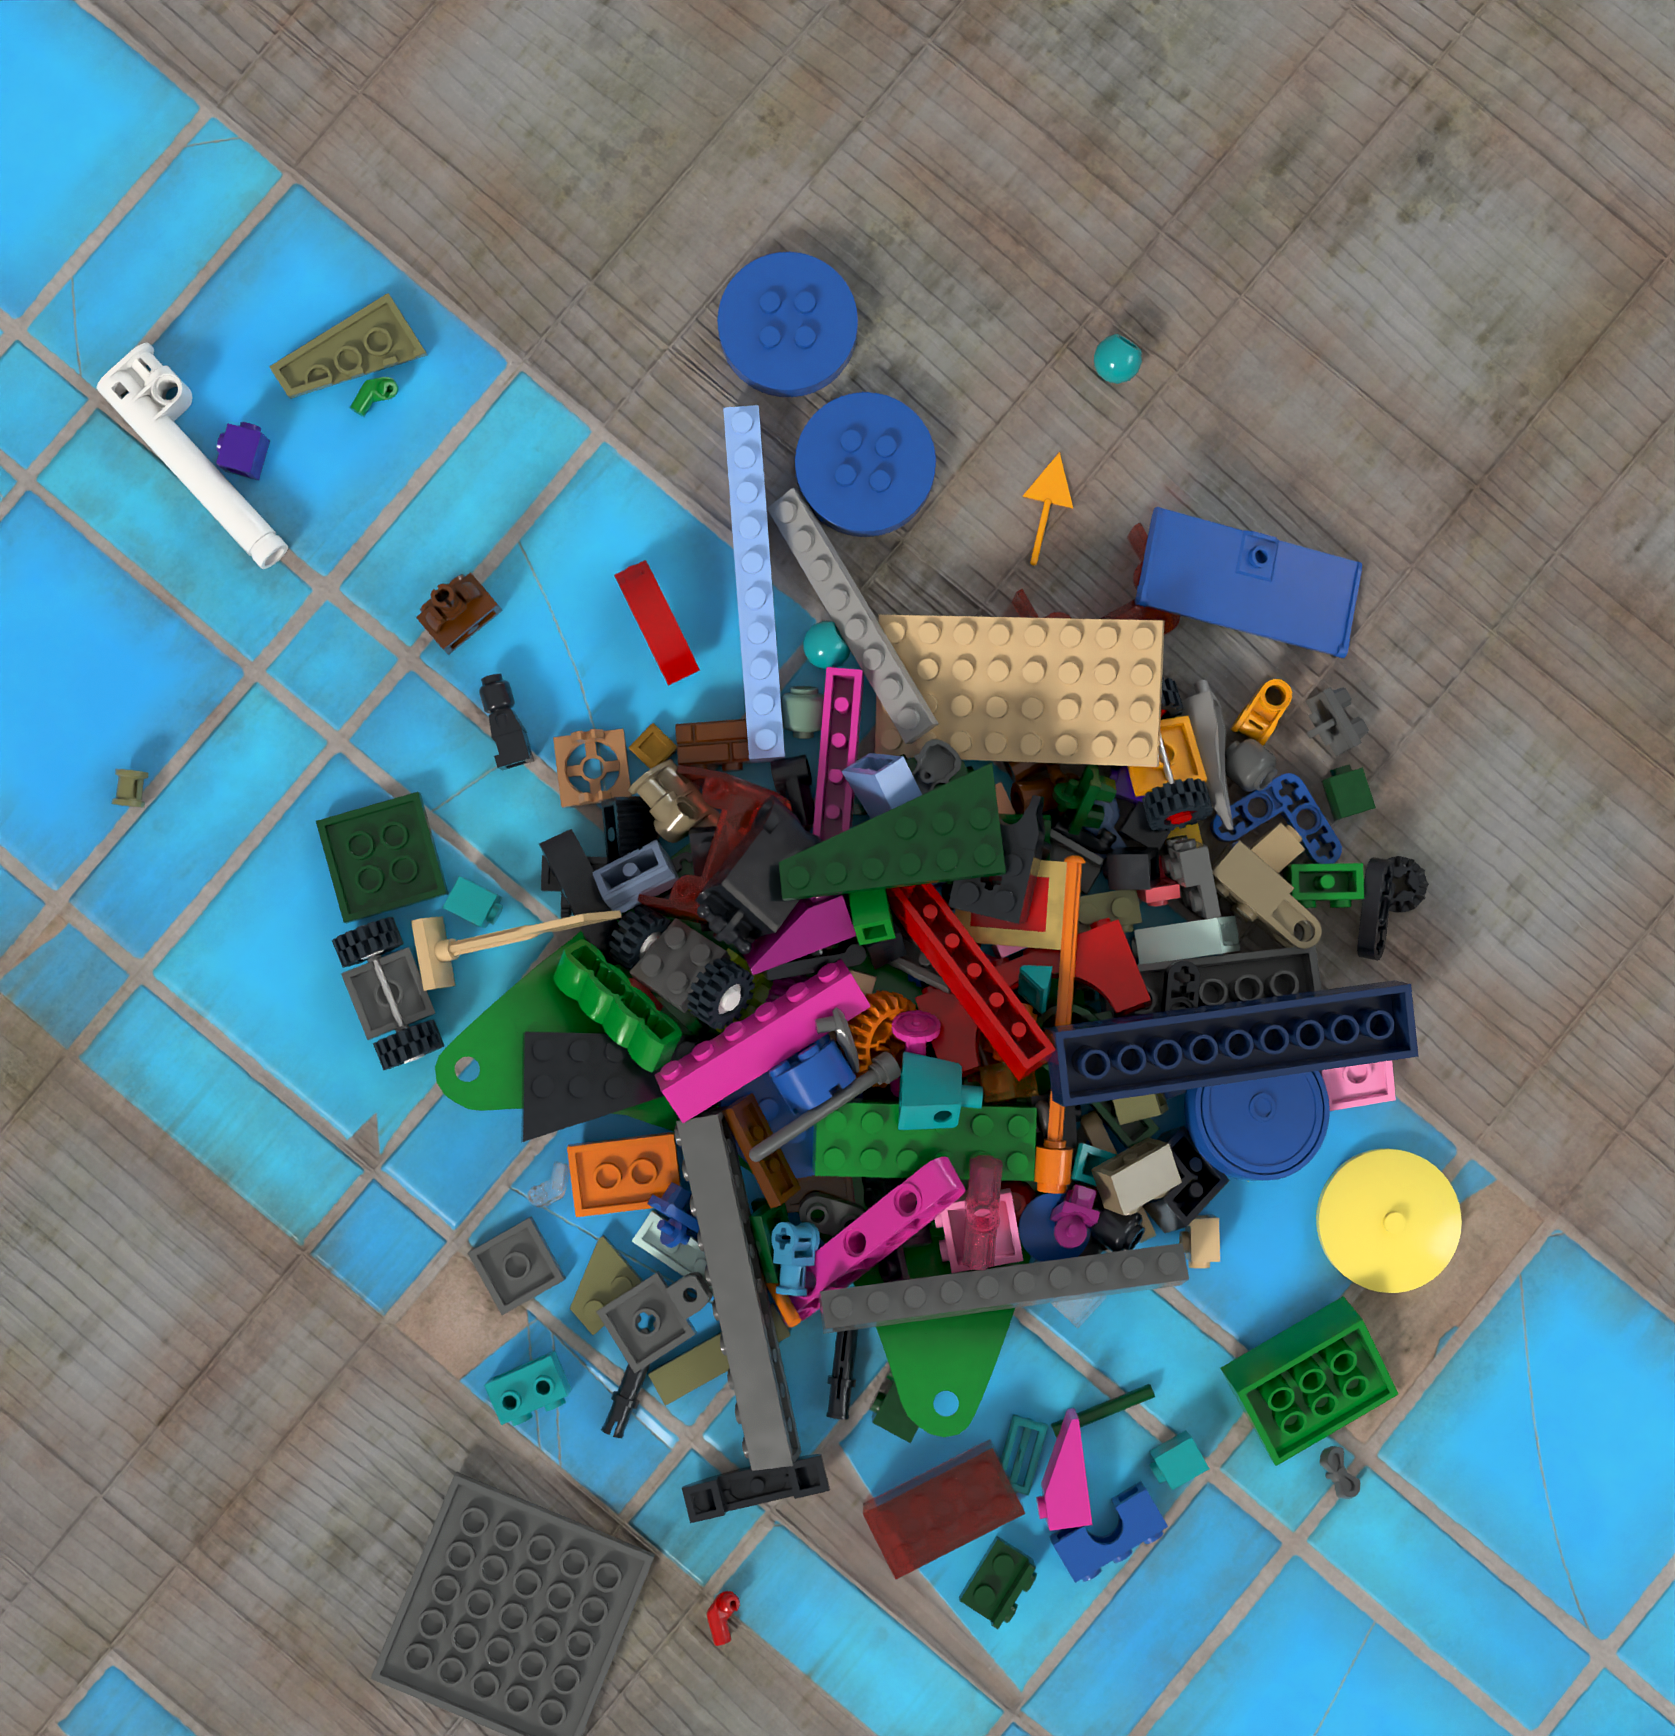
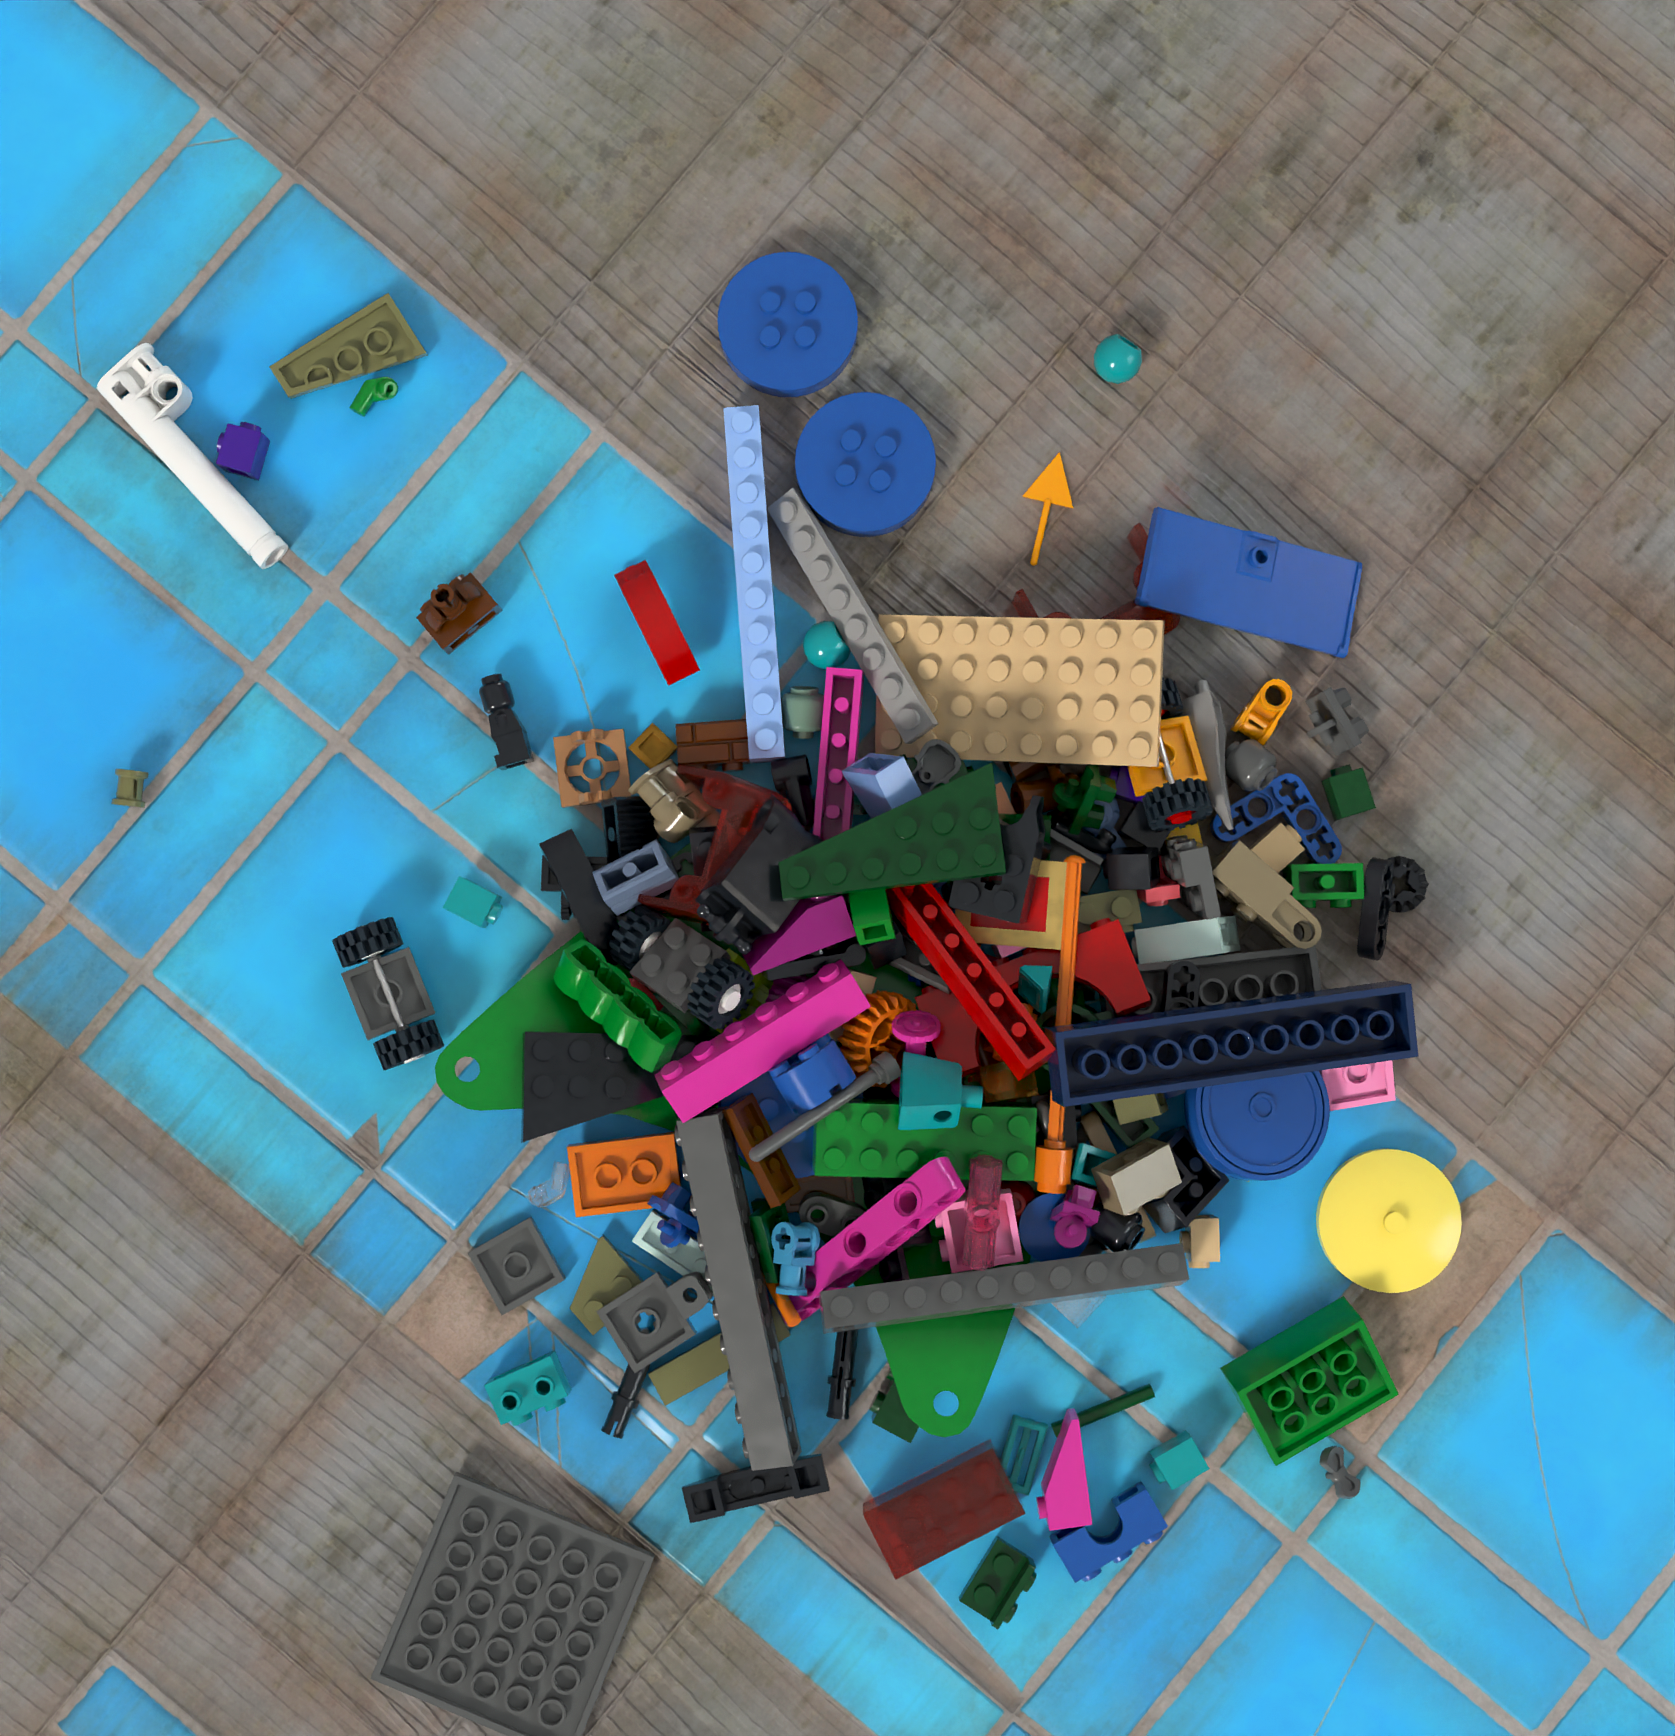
dark green plate [316,792,449,924] -> none
tan piece [411,910,621,991] -> none
red arm [706,1591,740,1646] -> none
dark grey bar [815,1007,859,1073] -> none

